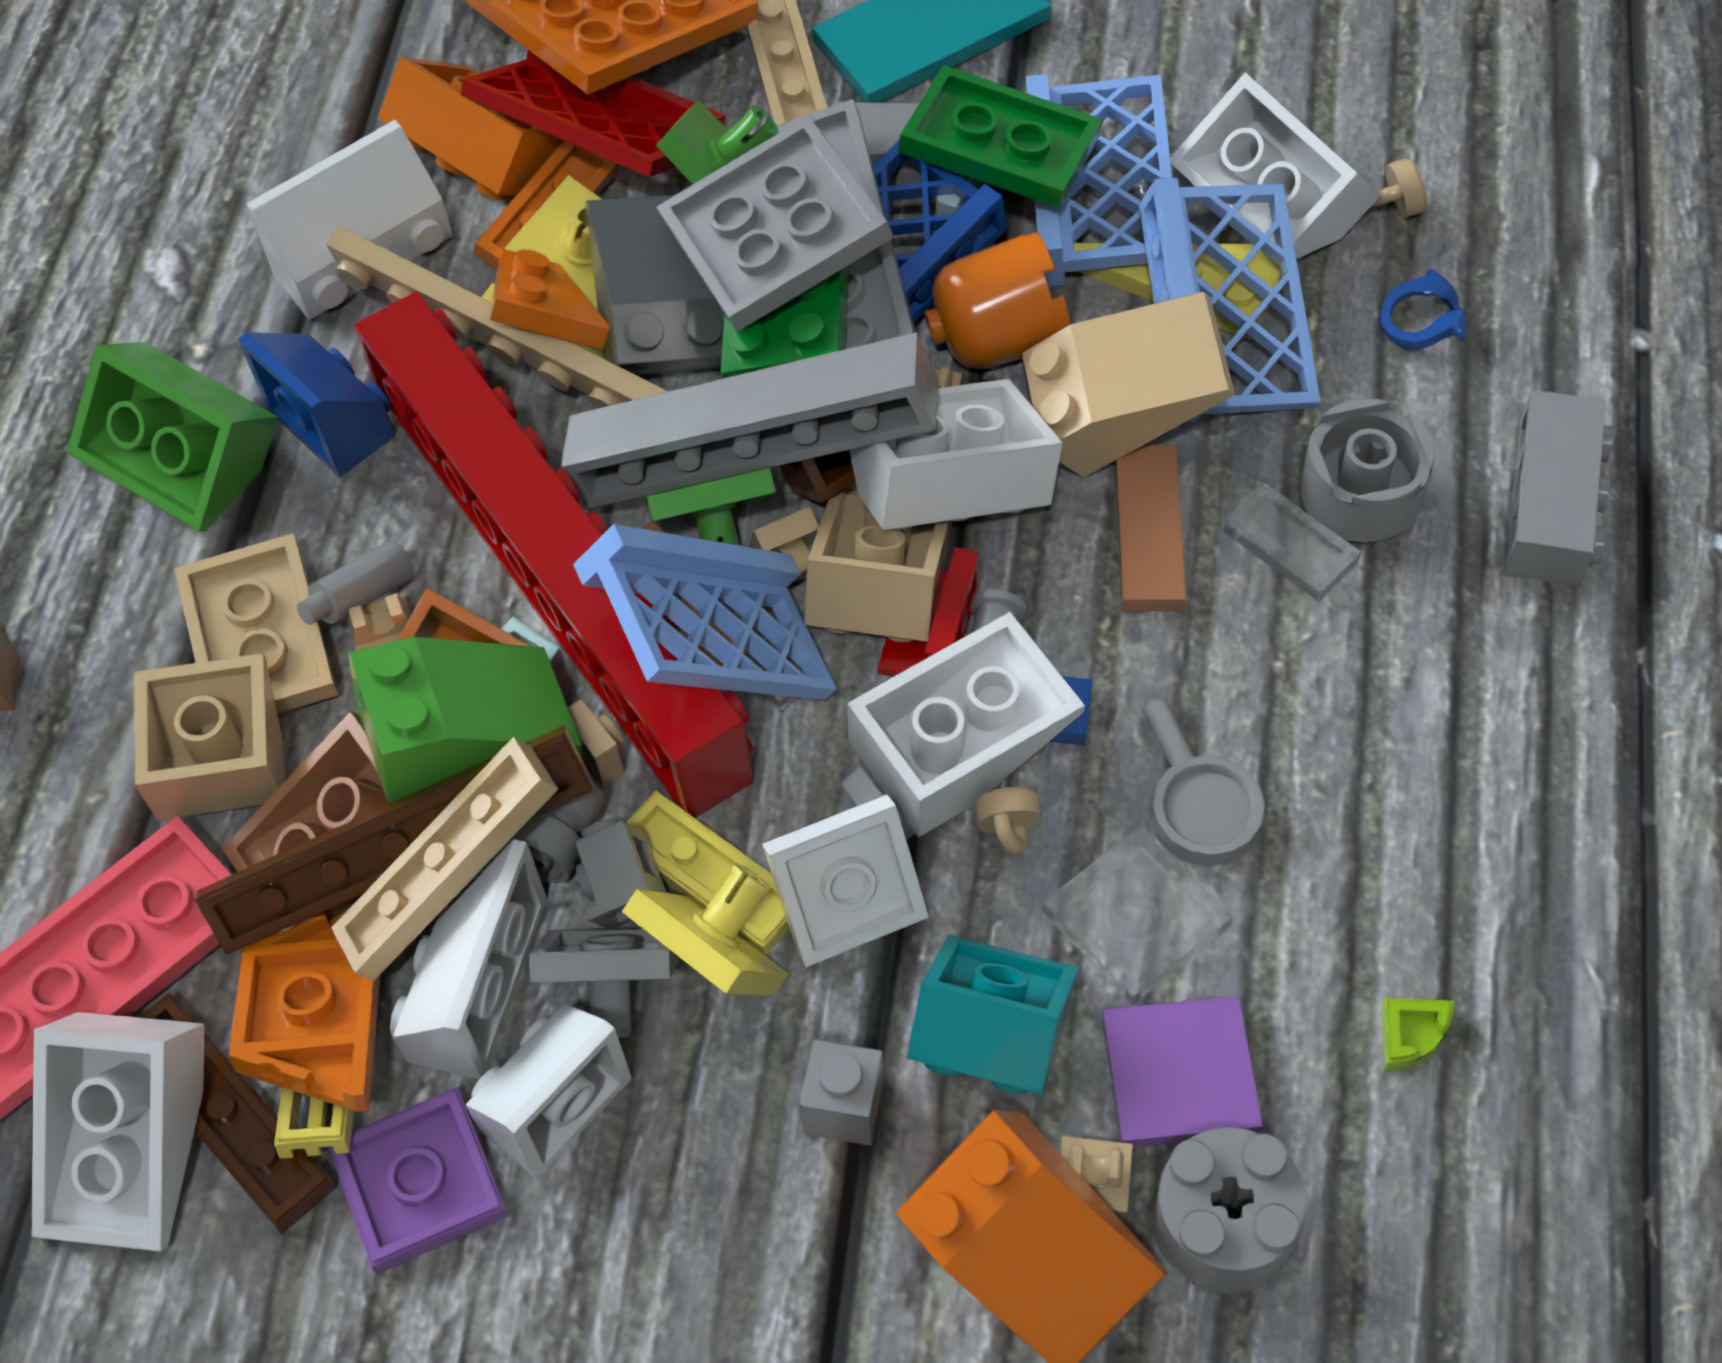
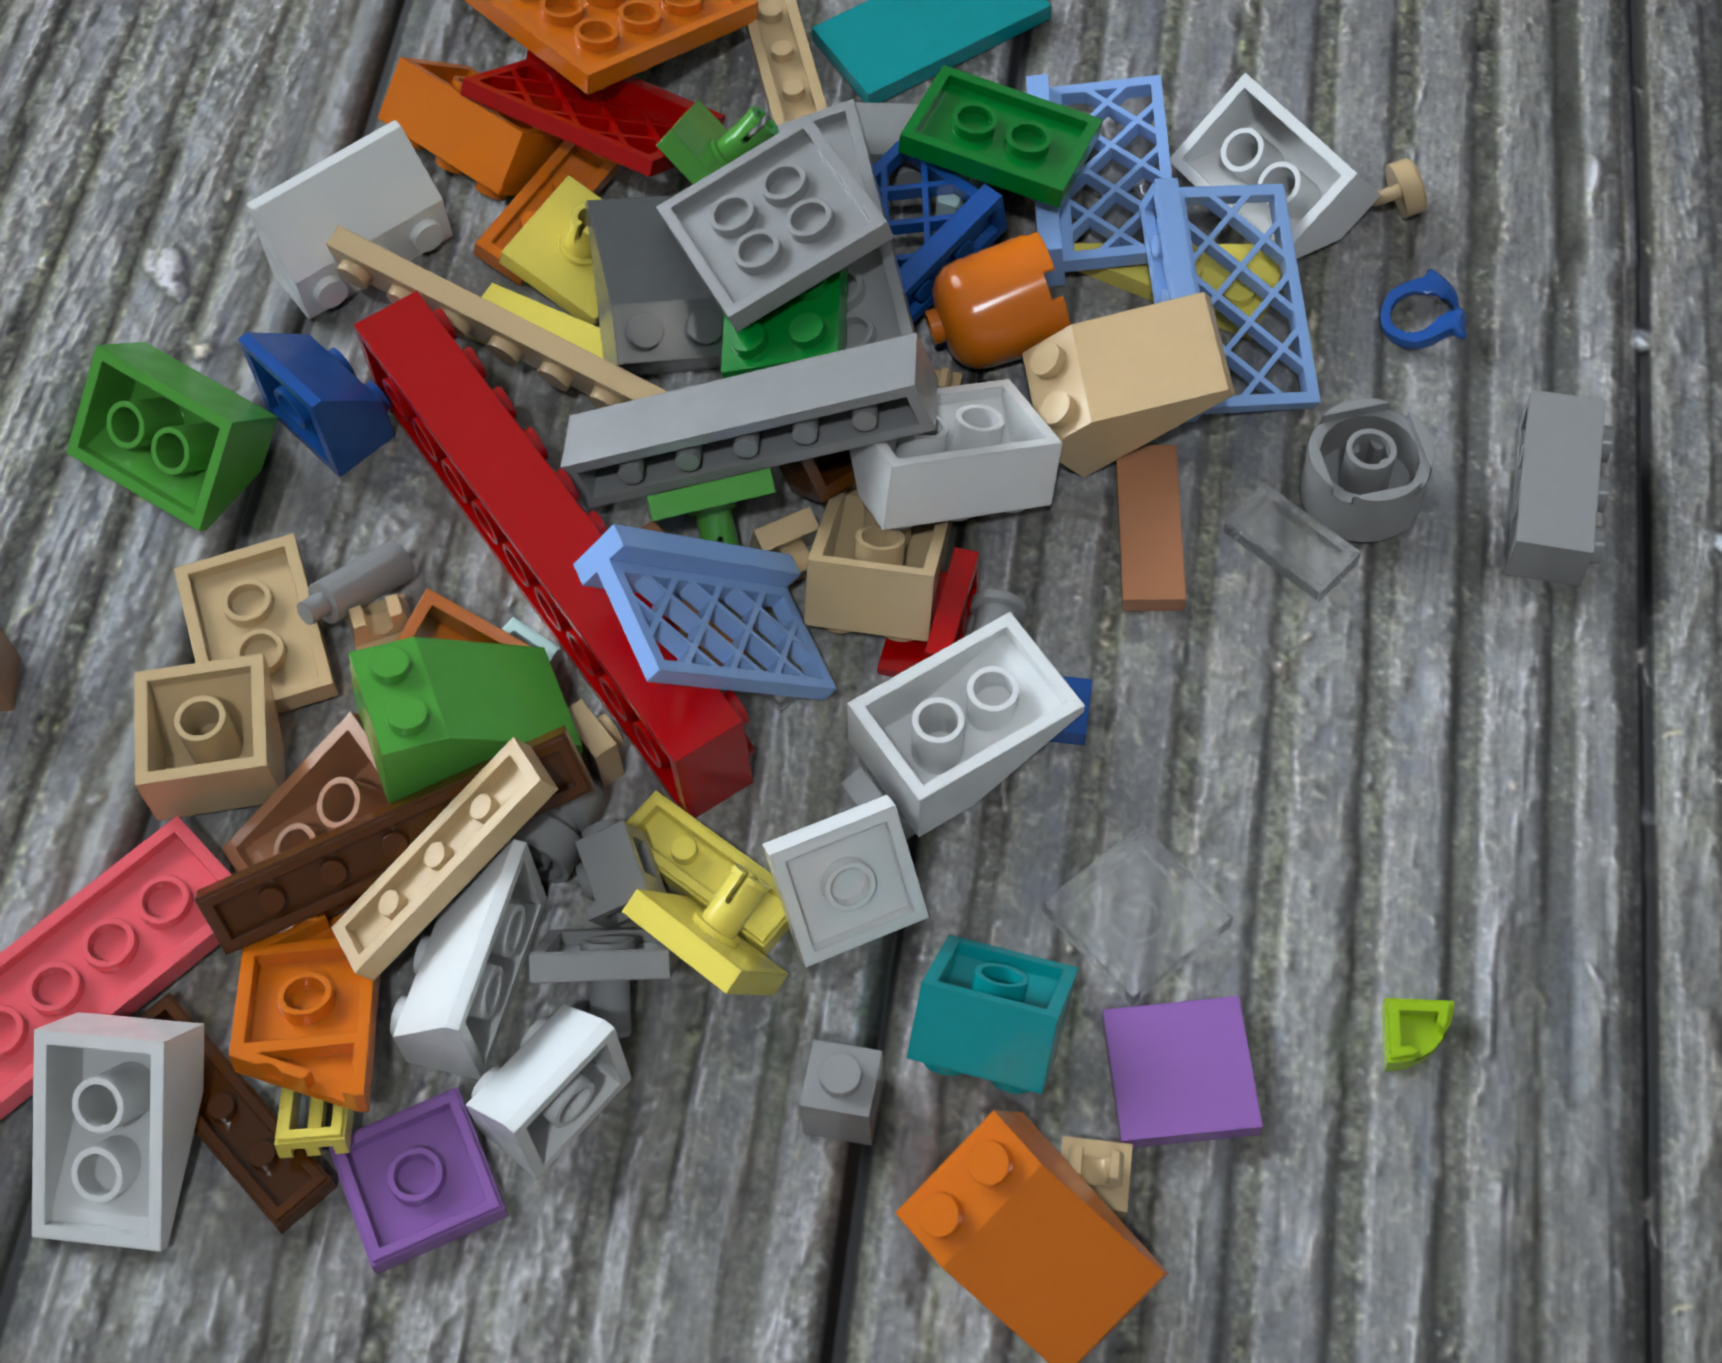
orange wing [490,249,609,350] -> none
tan tile [974,787,1042,855] -> none
light grey piece [1143,698,1265,866] -> none
light grey brick [1153,1127,1307,1295] -> none

